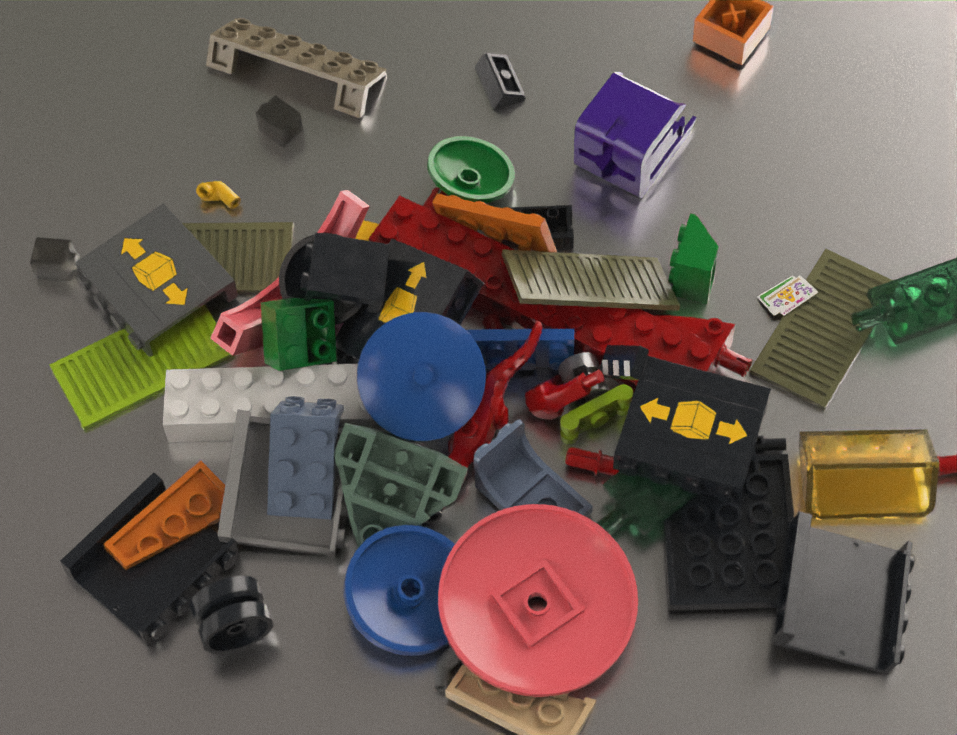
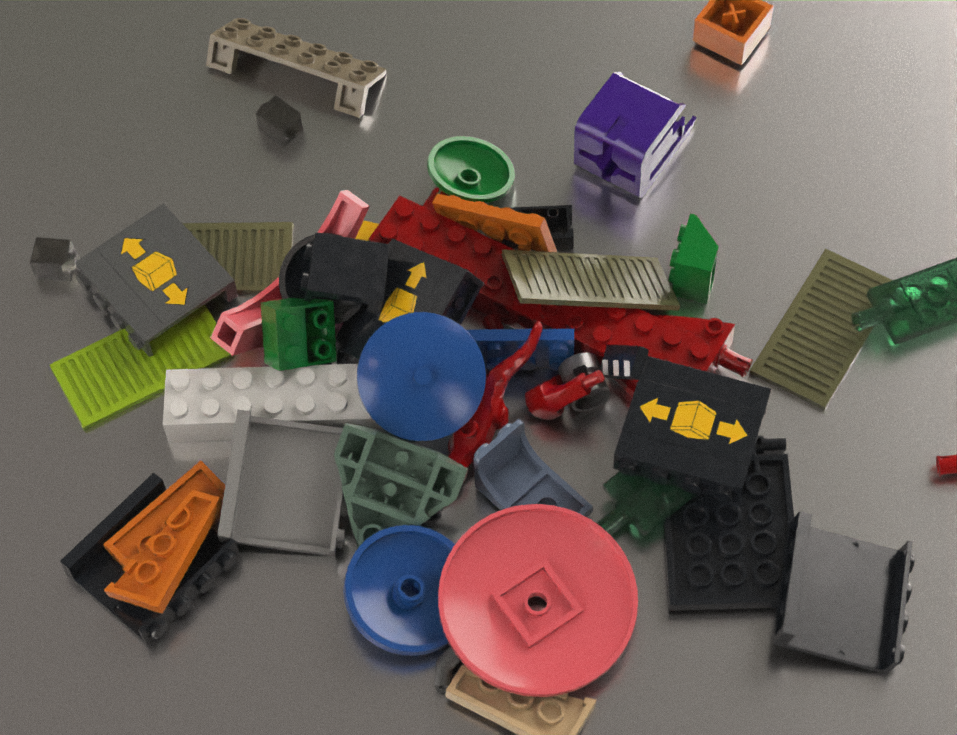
black wheel [189,576,274,654] -> none
yellow arm [196,181,241,209] -> none
sand blue bracket [267,396,344,520] -> none
black slope [475,53,526,109] -> none
lime plate [560,384,633,444] -> none
red axle [565,447,626,479] -> none
white sticker [757,276,818,316] -> none
clear yellow windscreen [799,429,939,520] -> none
none -> orange wing [104,490,223,614]

